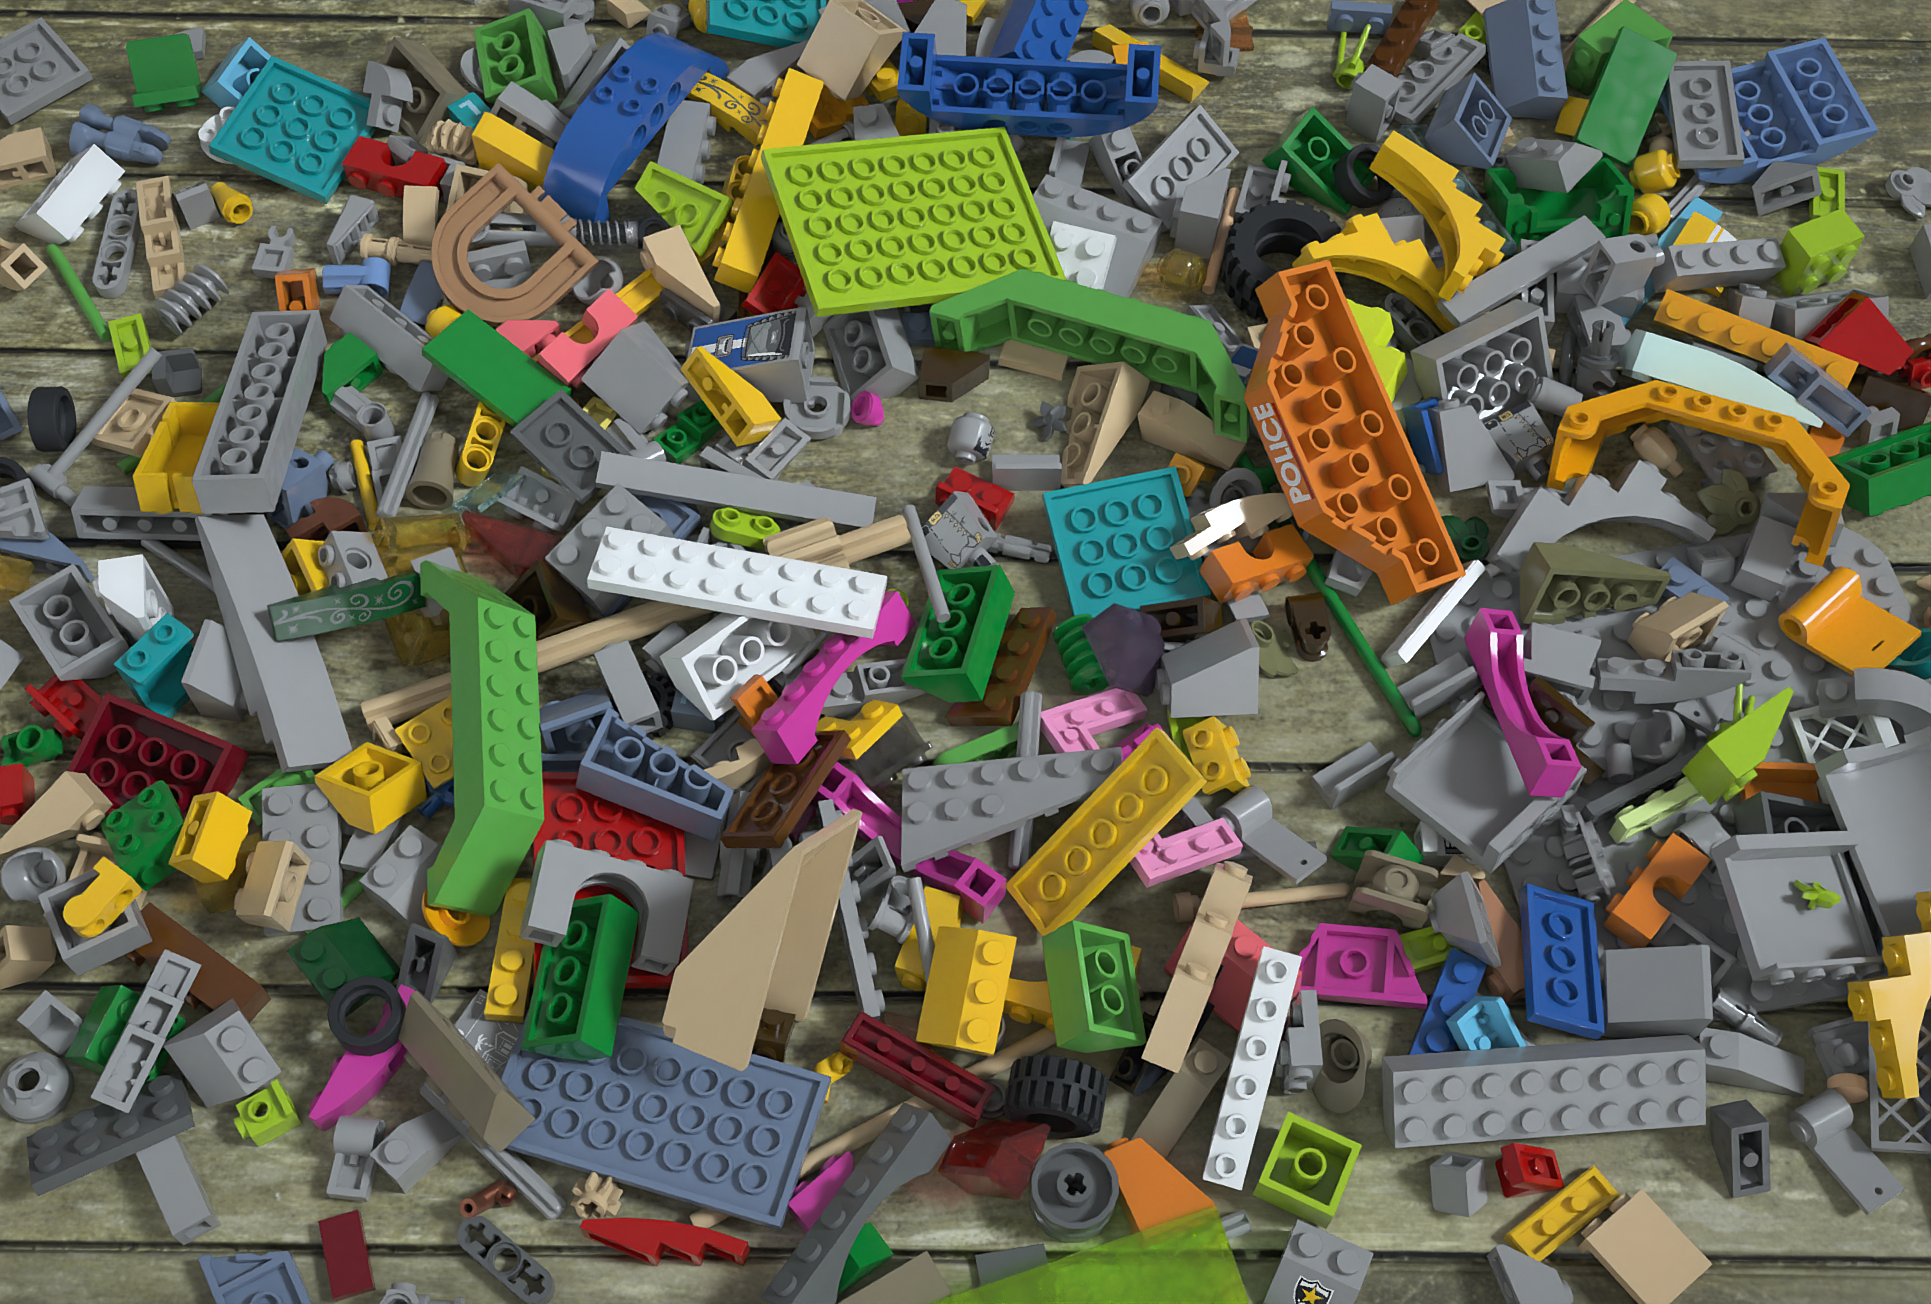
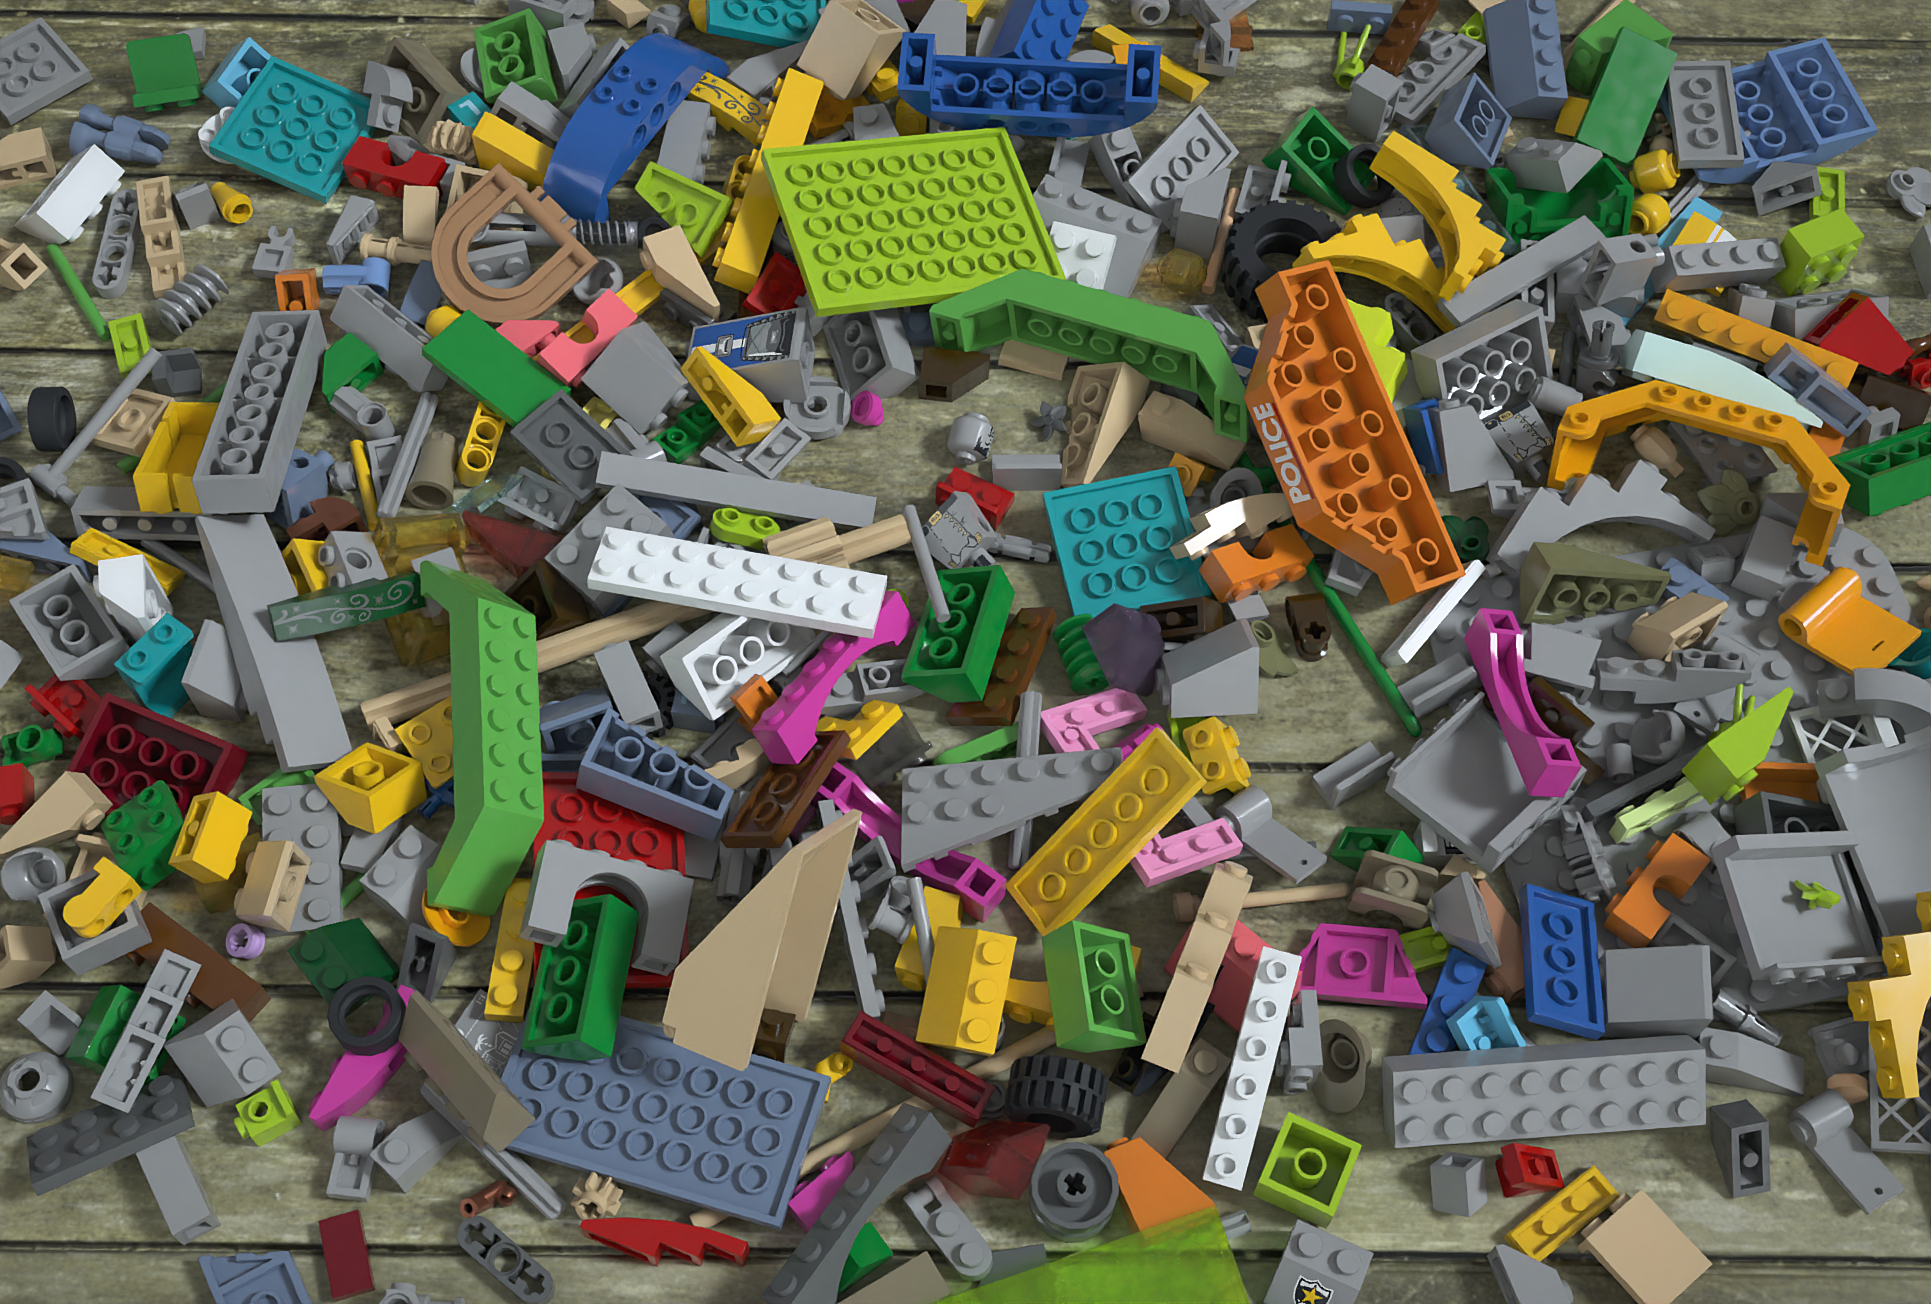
none -> yellow tile [70,527,185,596]
none -> lavender bush [226,923,265,960]
none -> light grey plate [902,1175,993,1281]

